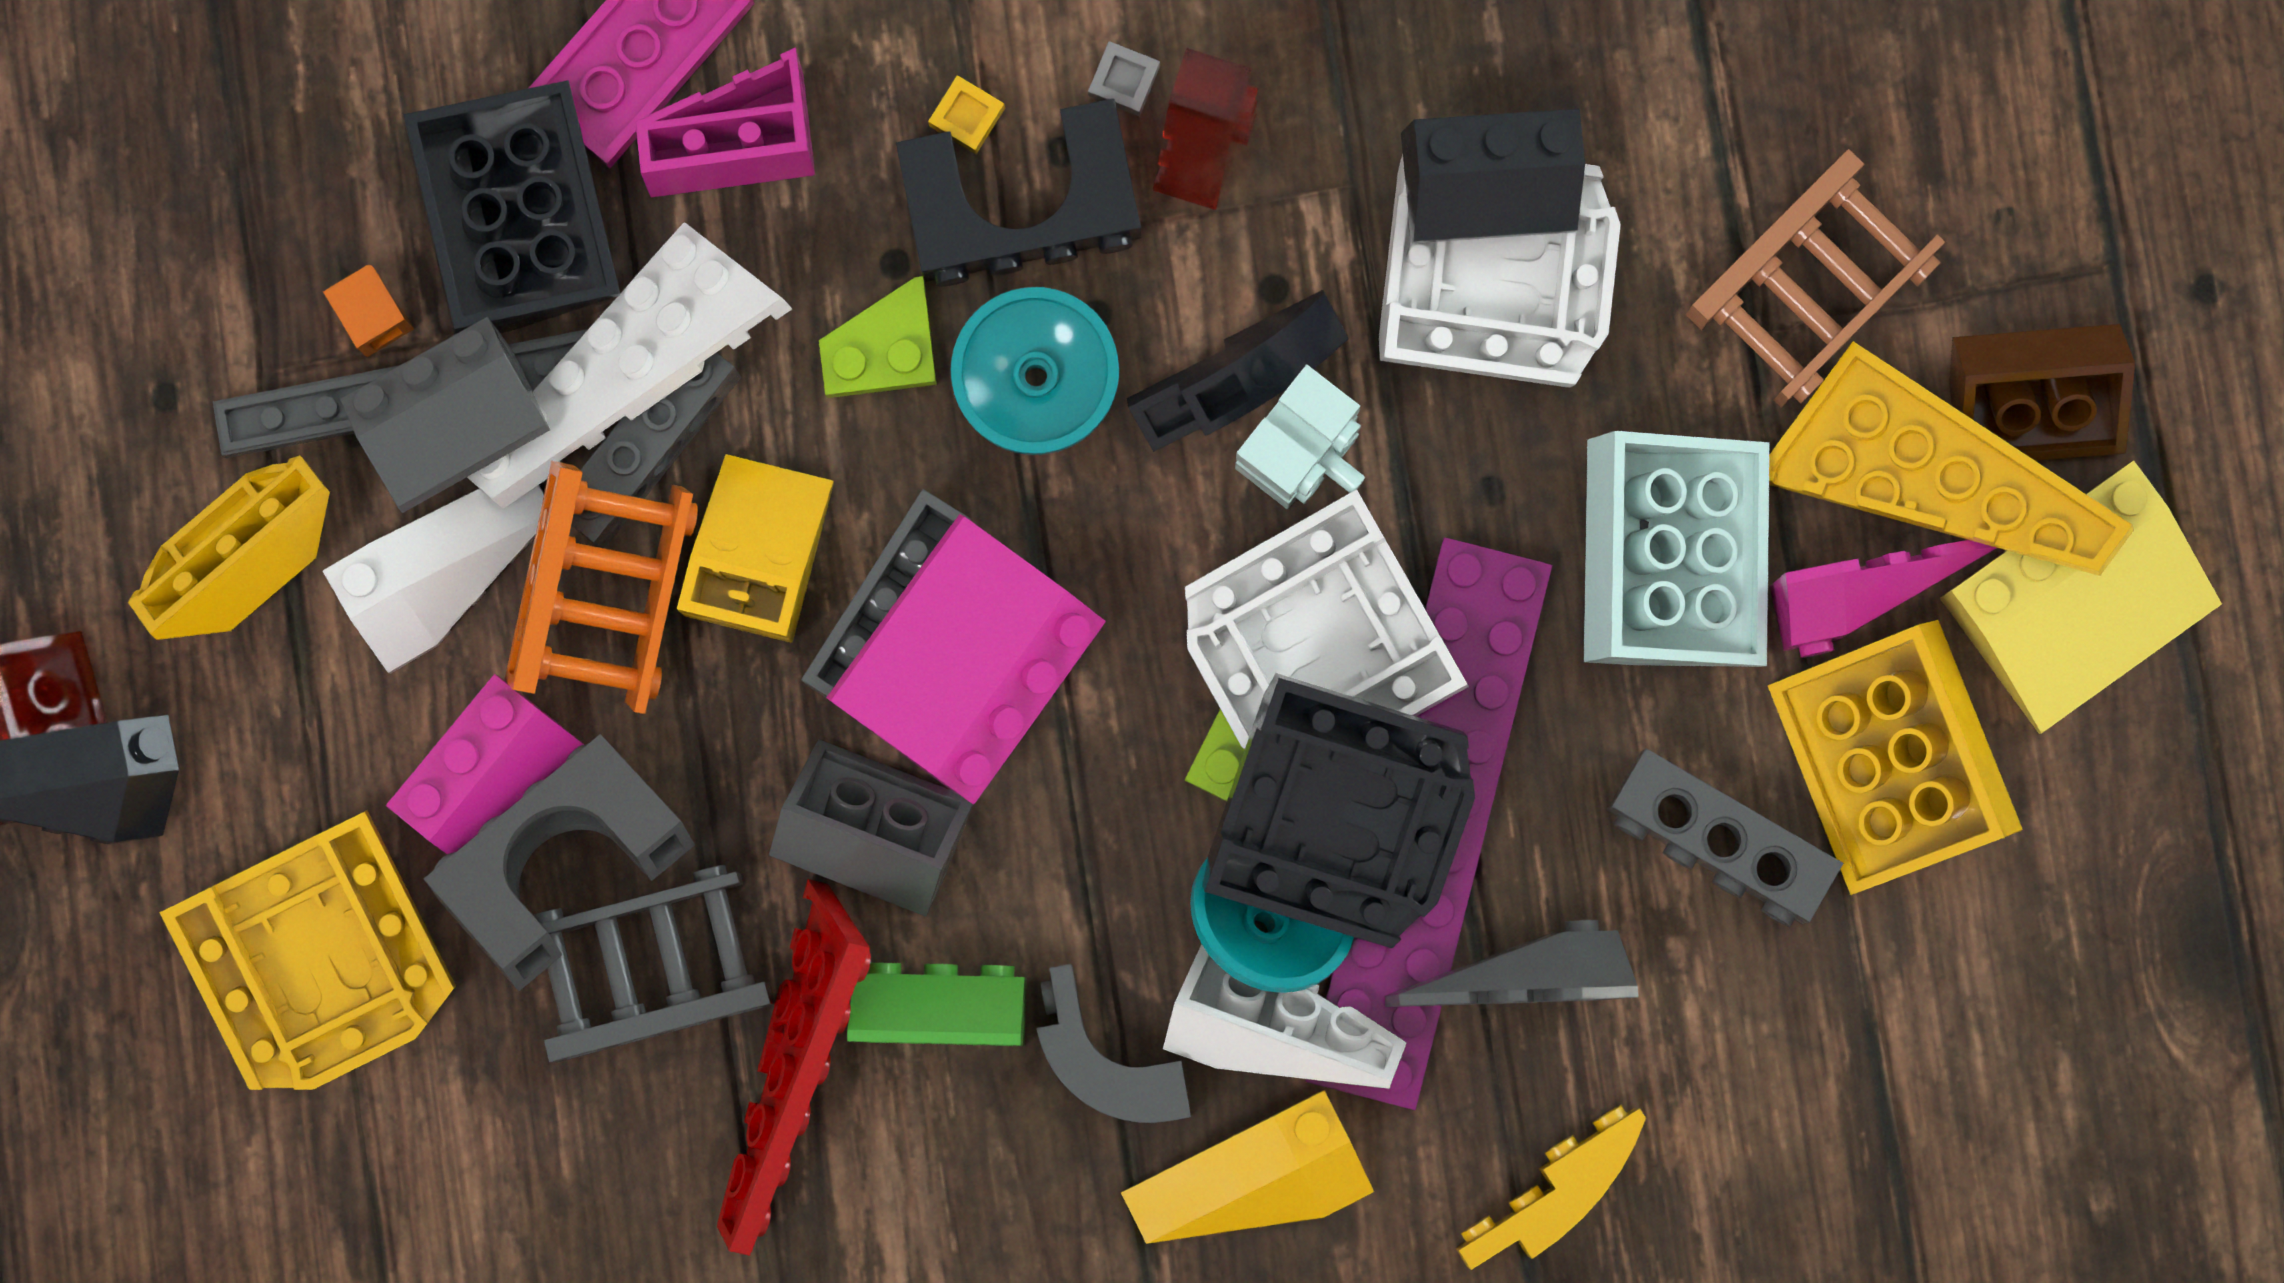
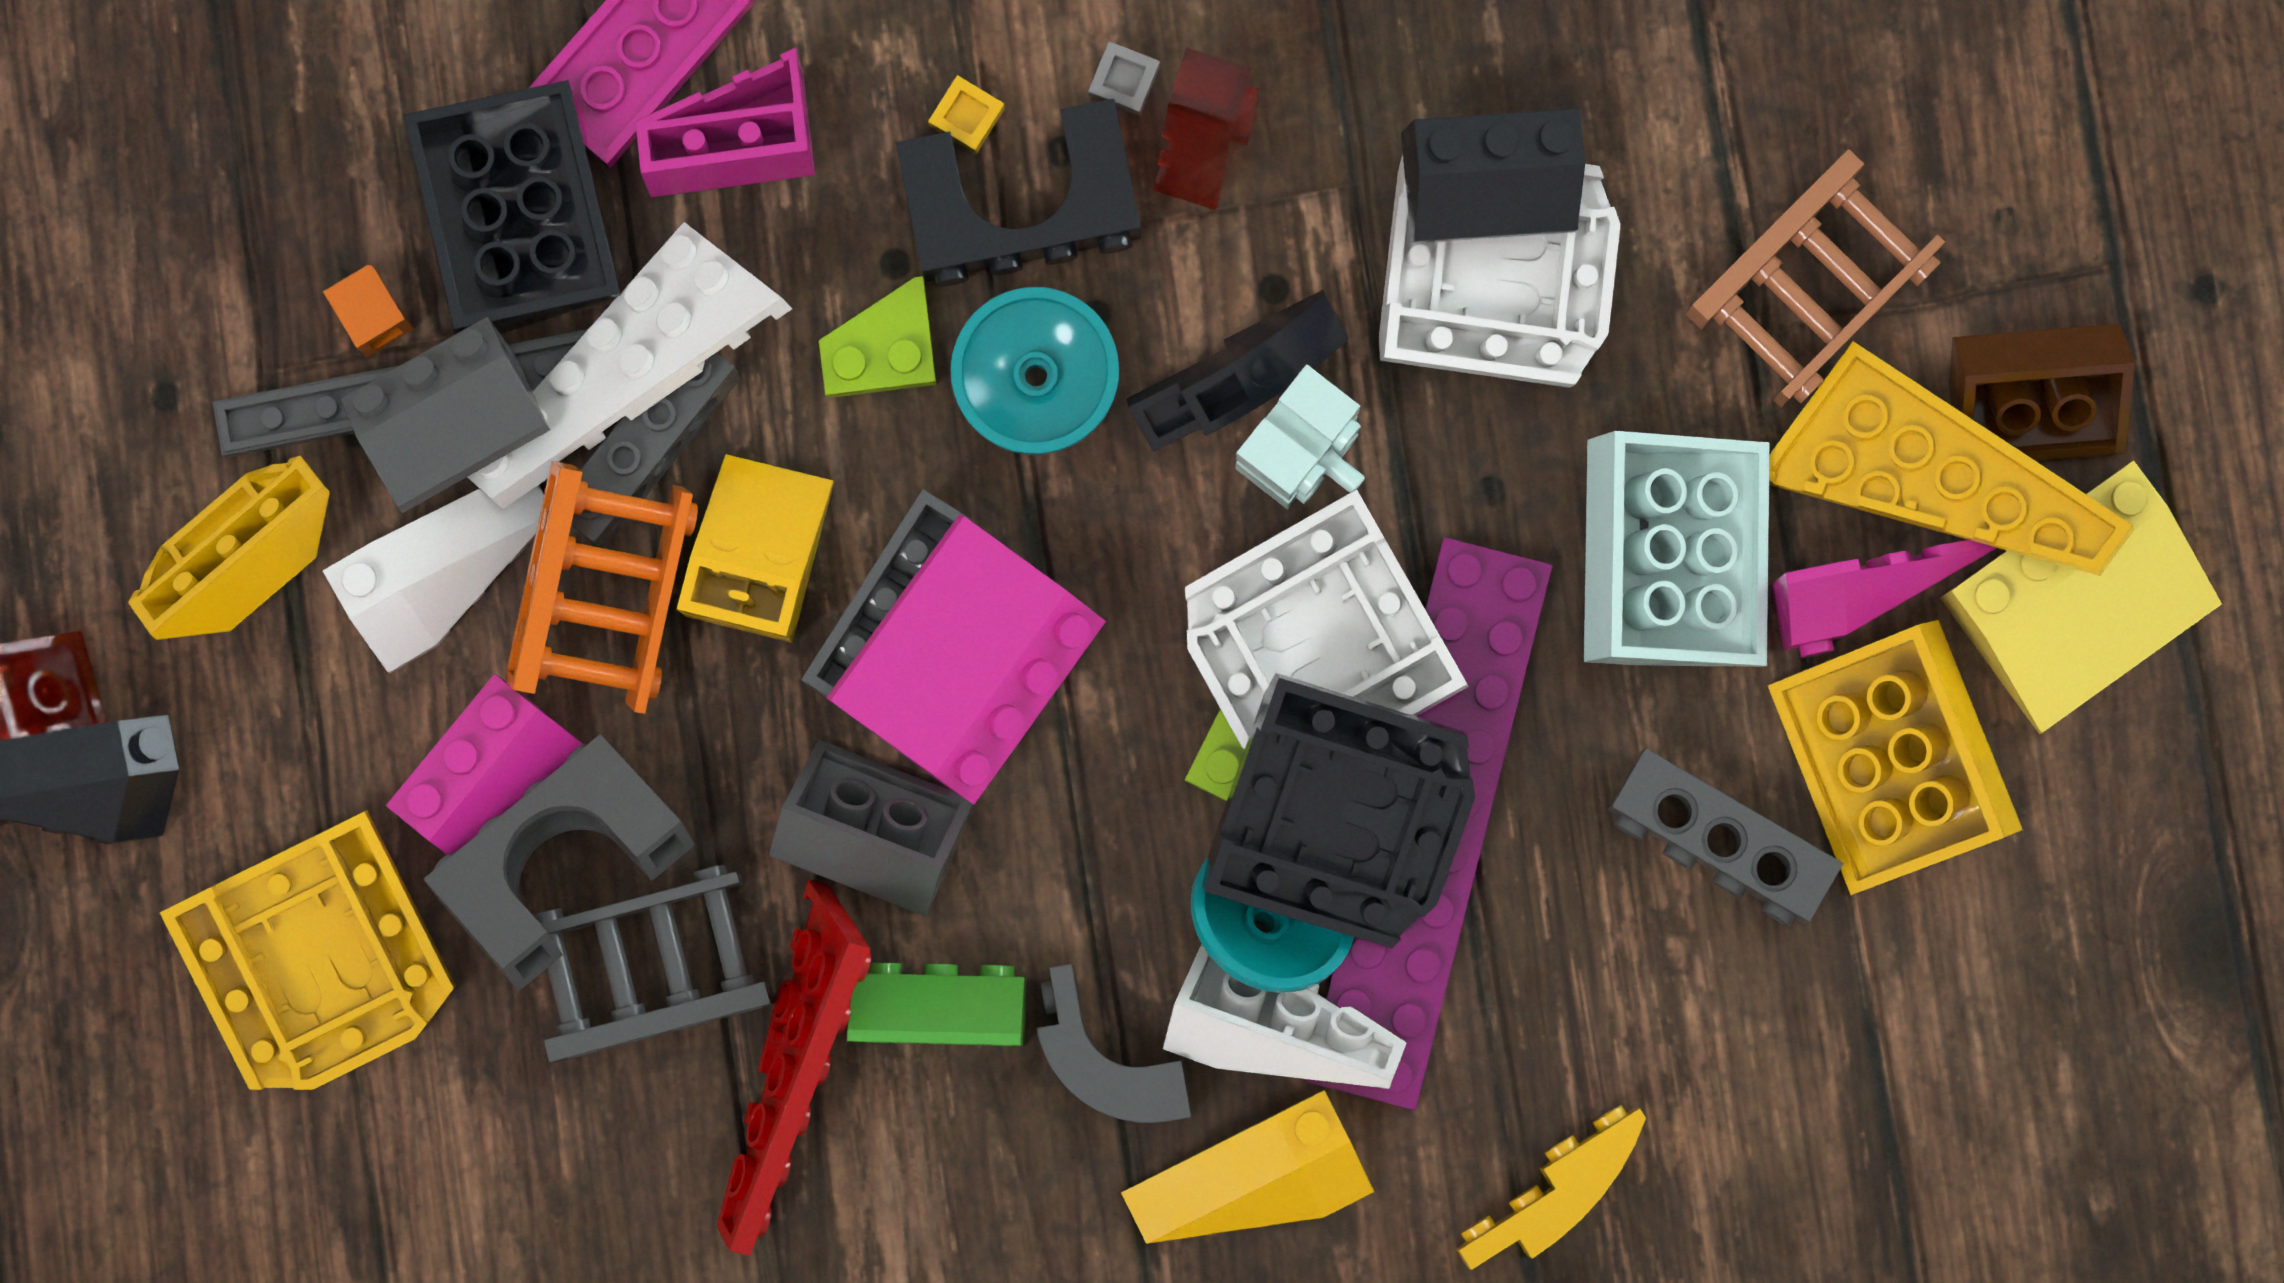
dark grey wedge [1385,920,1638,1007] -> none

